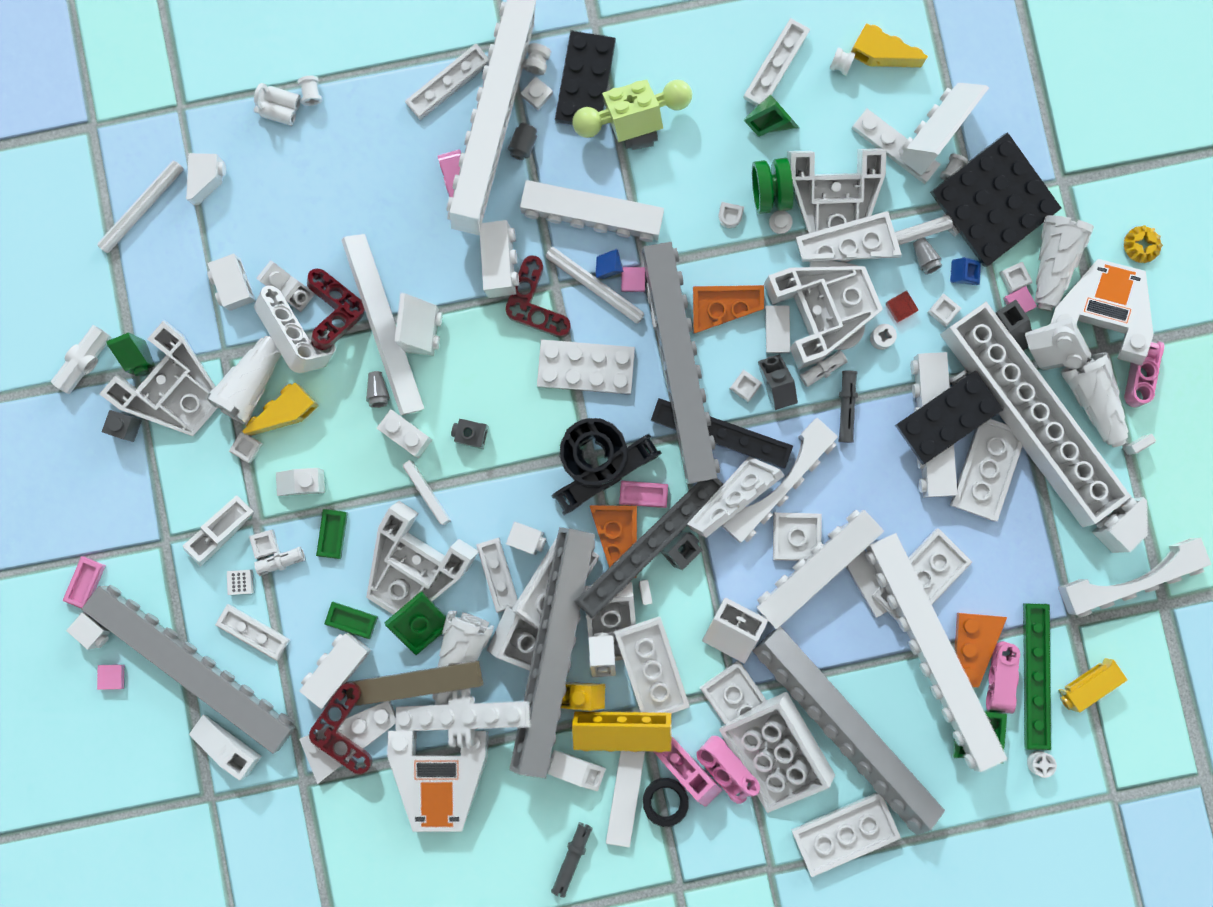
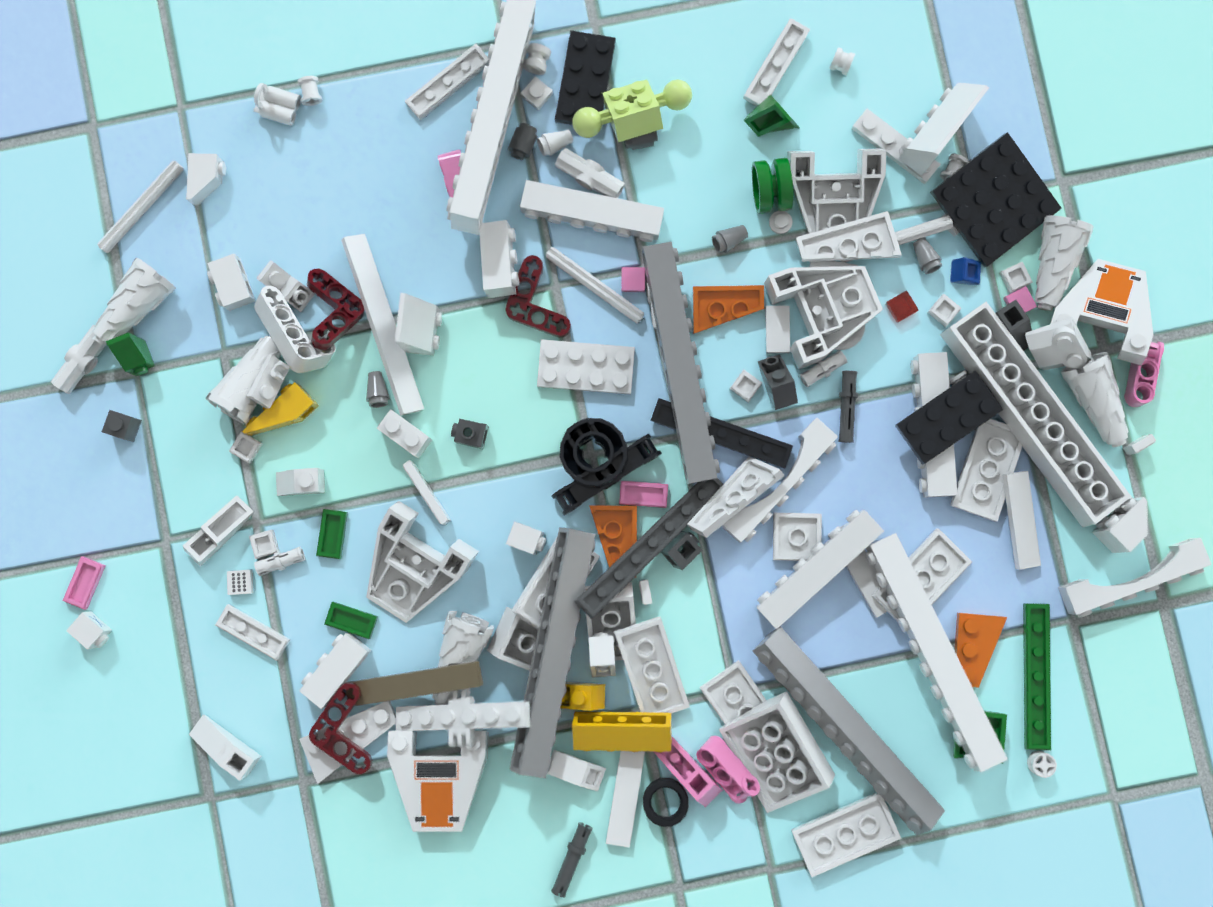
light grey brick [81,585,296,754] -> none
bright pink tile [97,664,125,690] -> none
white wedge [100,320,218,436] -> none
green tile [384,591,447,655] -> none
white tile [476,537,518,613] -> none
blue slope [596,249,624,279] -> none
white slope [702,597,768,664] -> none
white tile [718,201,744,229] -> none
yellow slope [851,23,928,68] -> none
white wheel [870,324,897,350] -> none
bright pink piece [986,641,1020,714] -> none
yellow window [1058,658,1128,713] -> none
yellow gear [1124,225,1163,263] -> none
none -> white cone [92,257,176,347]
none -> white plate [247,355,290,408]
none -> white cone [537,129,573,156]
none -> white piece [555,148,625,198]
none -> light grey cone [712,225,748,253]
none -> white tile [1003,471,1041,570]

